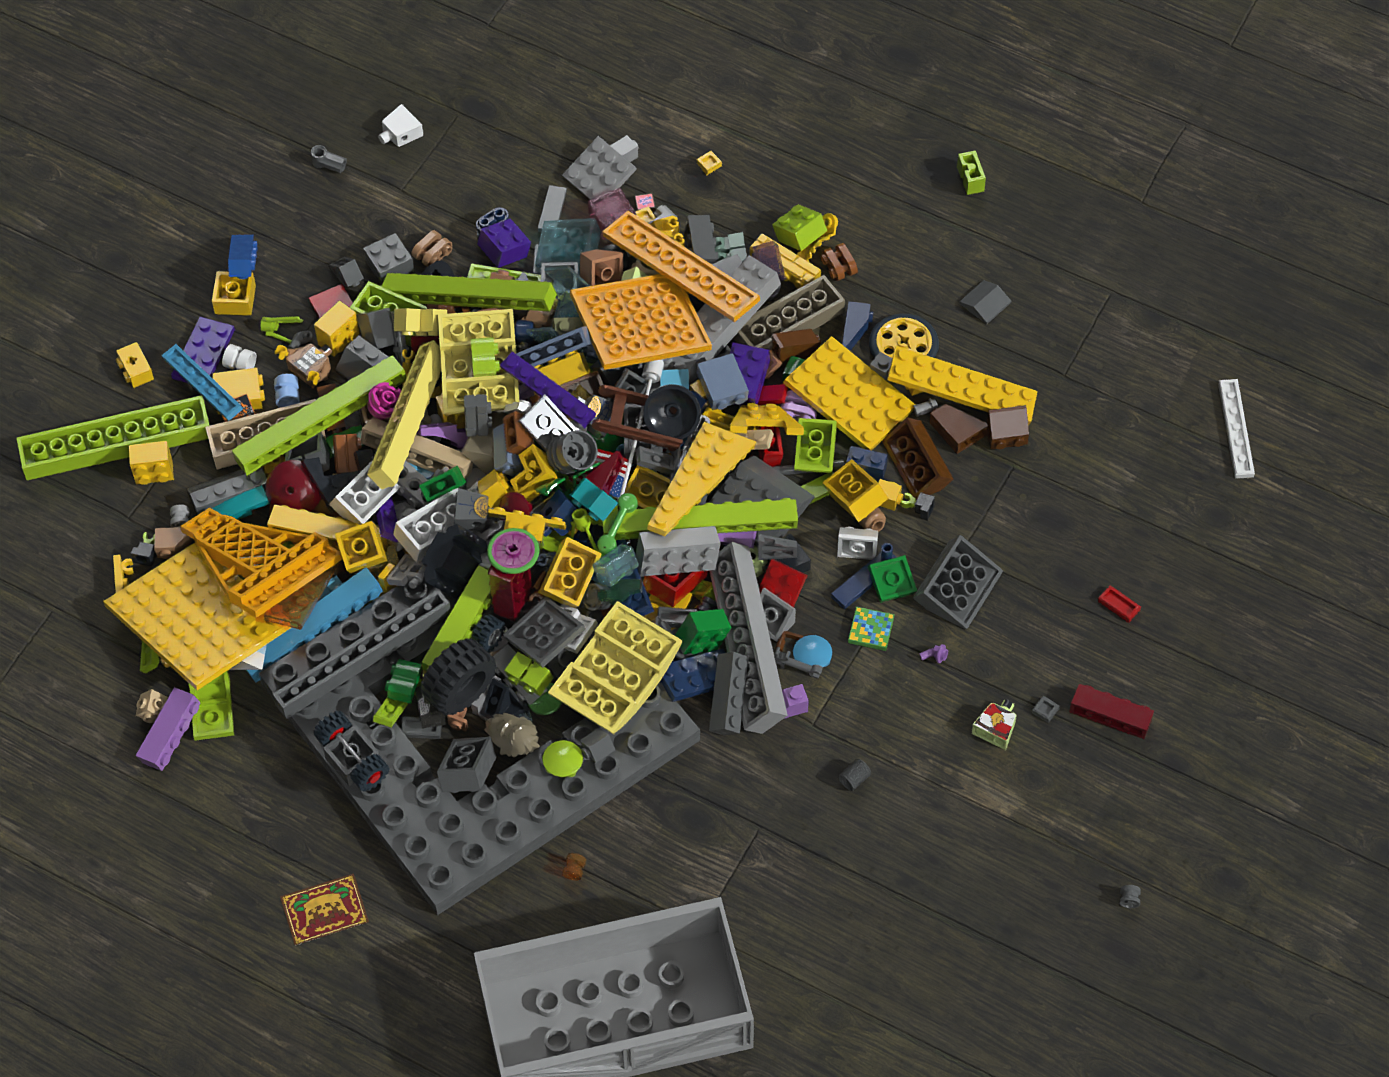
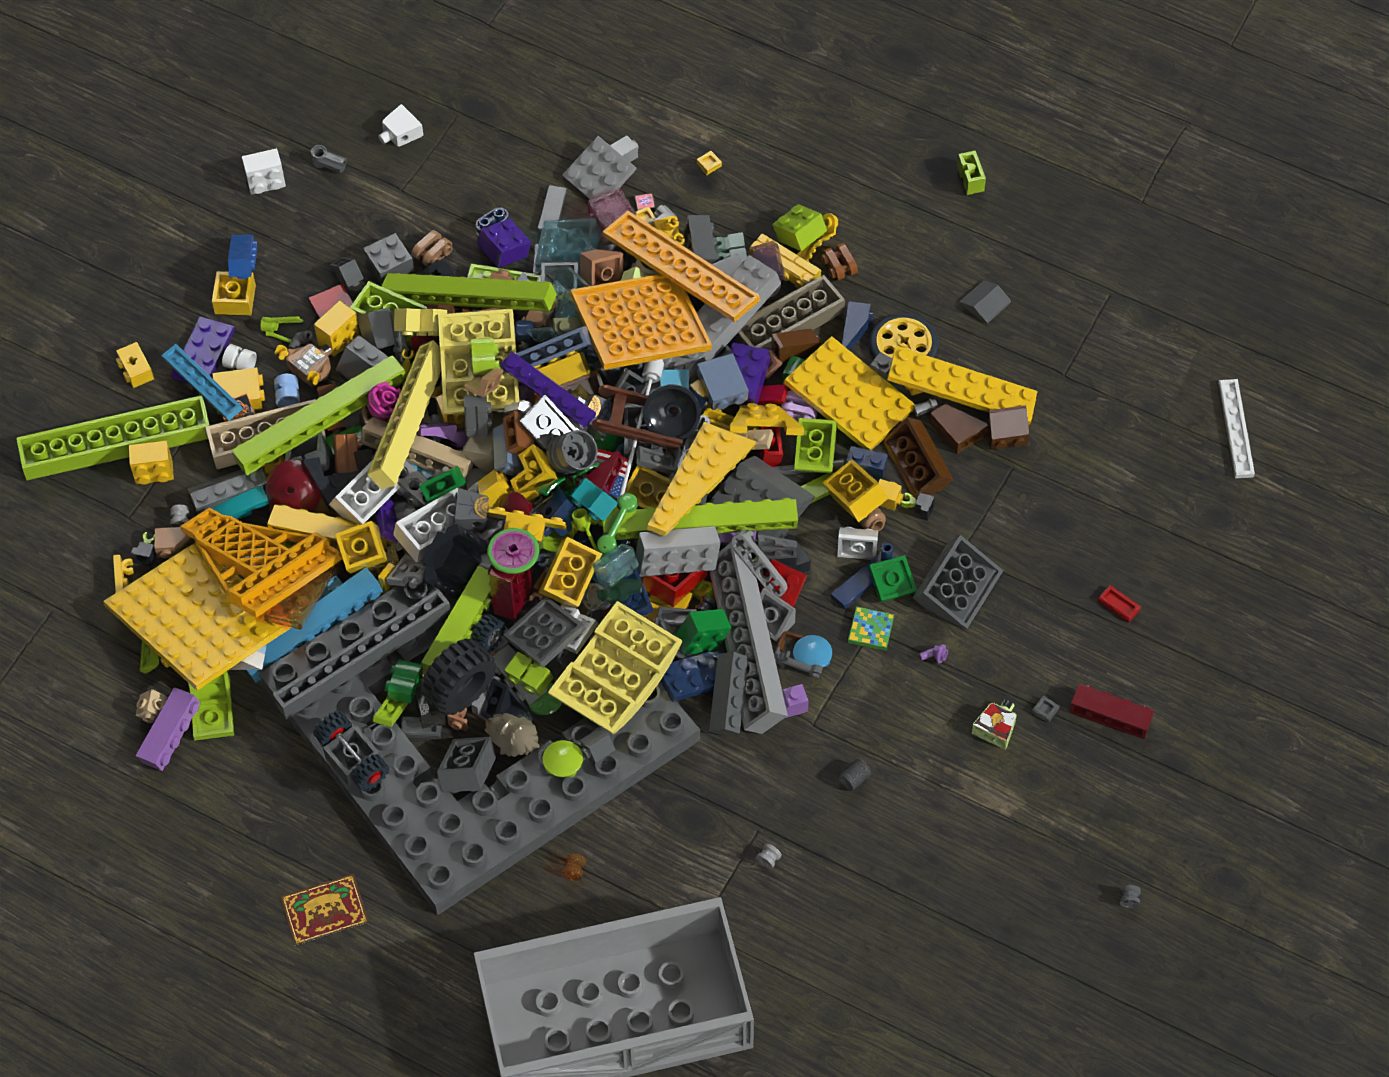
none -> white brick [242,148,286,195]
none -> medium nougat panel [464,368,503,397]
none -> light grey beam [731,529,787,597]
none -> light grey wheel [756,844,782,869]

